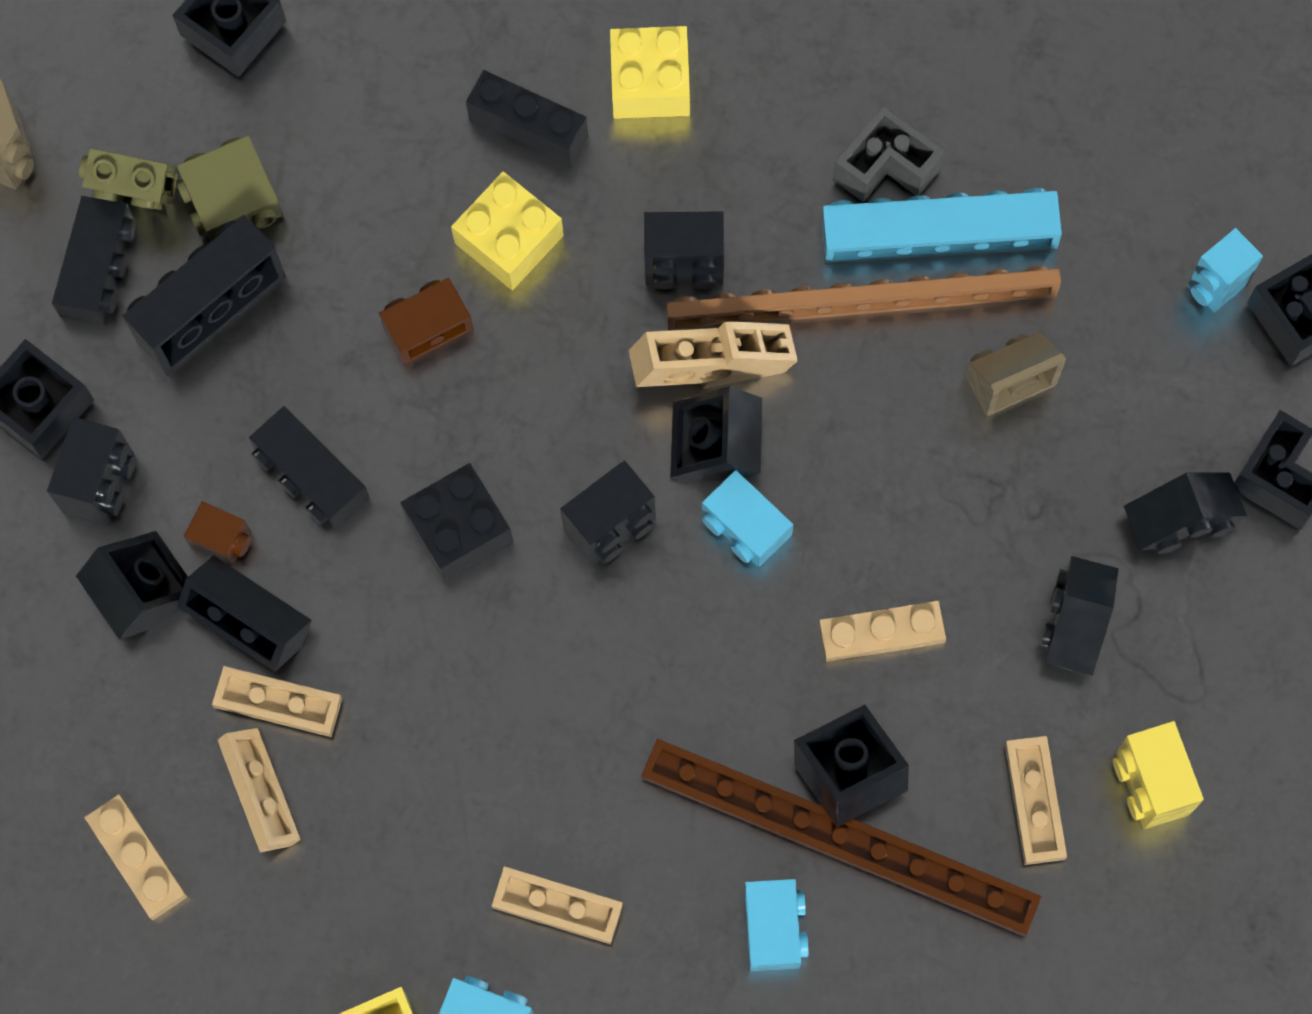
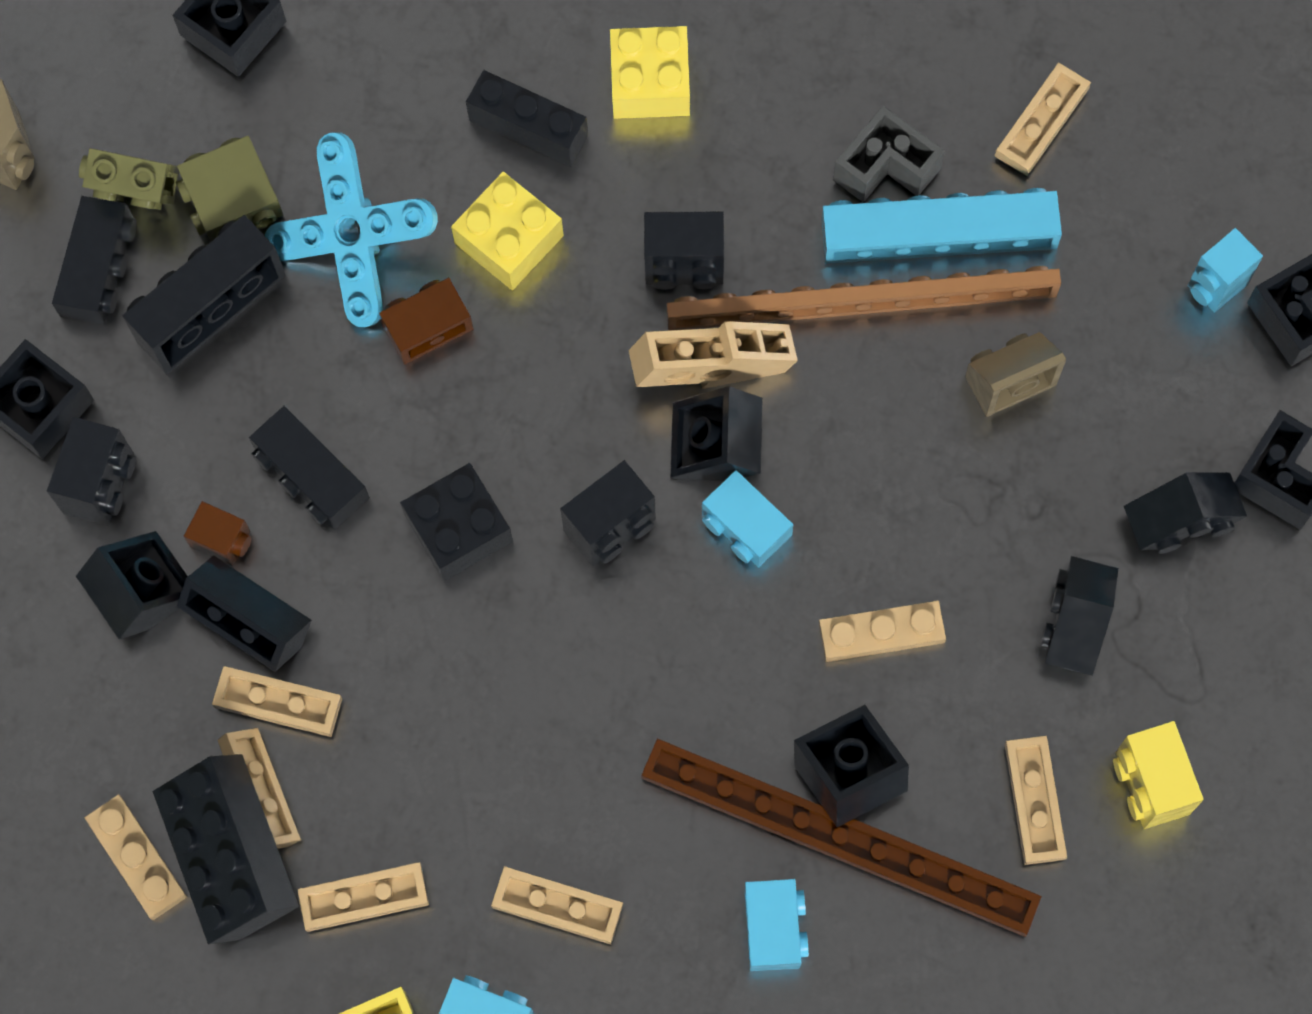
none -> black brick [152,754,299,945]
none -> medium azure piece [265,132,438,327]
none -> tan plate [298,862,429,932]
none -> tan plate [995,63,1091,176]

